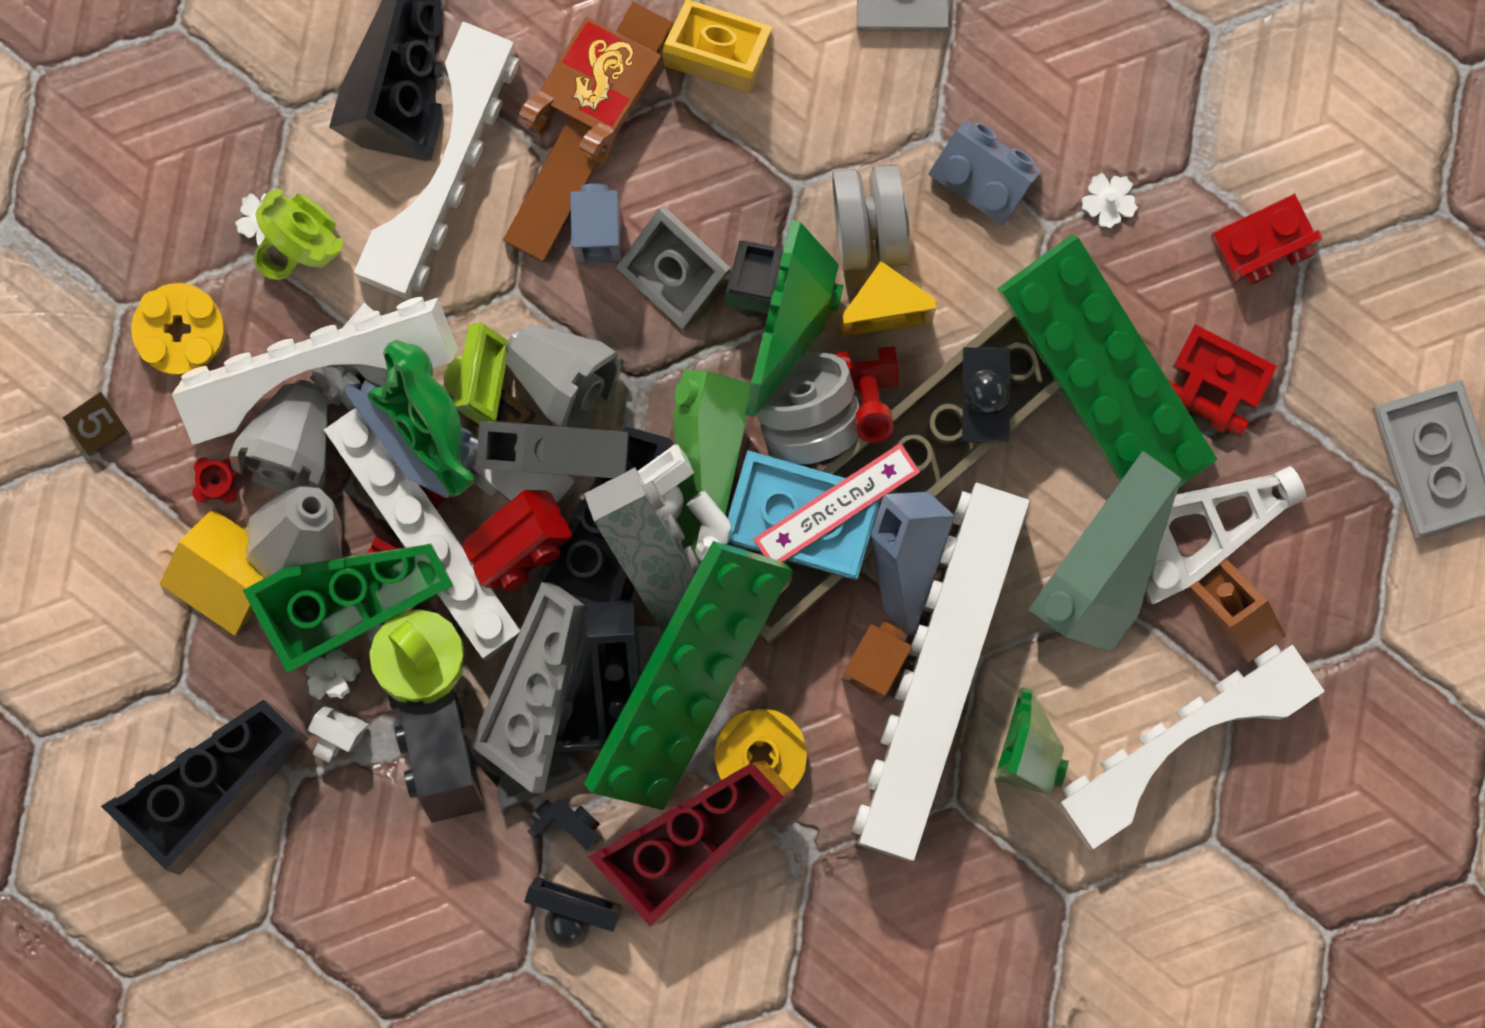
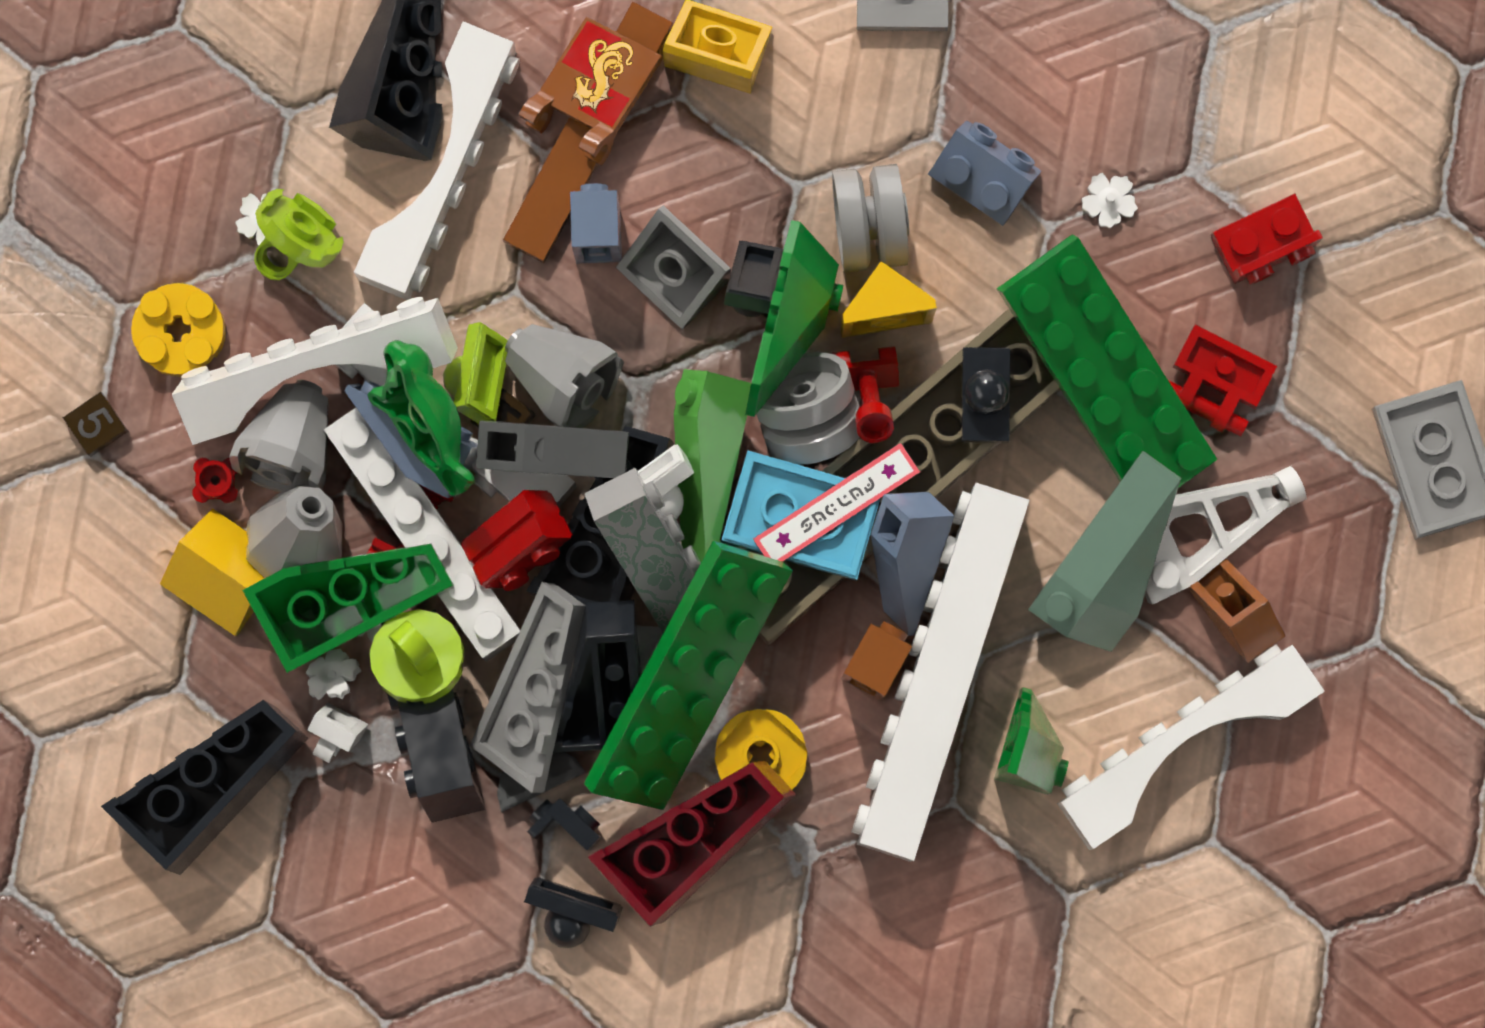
white plant [310,365,361,410] -> none
white arm [687,490,731,561] -> none

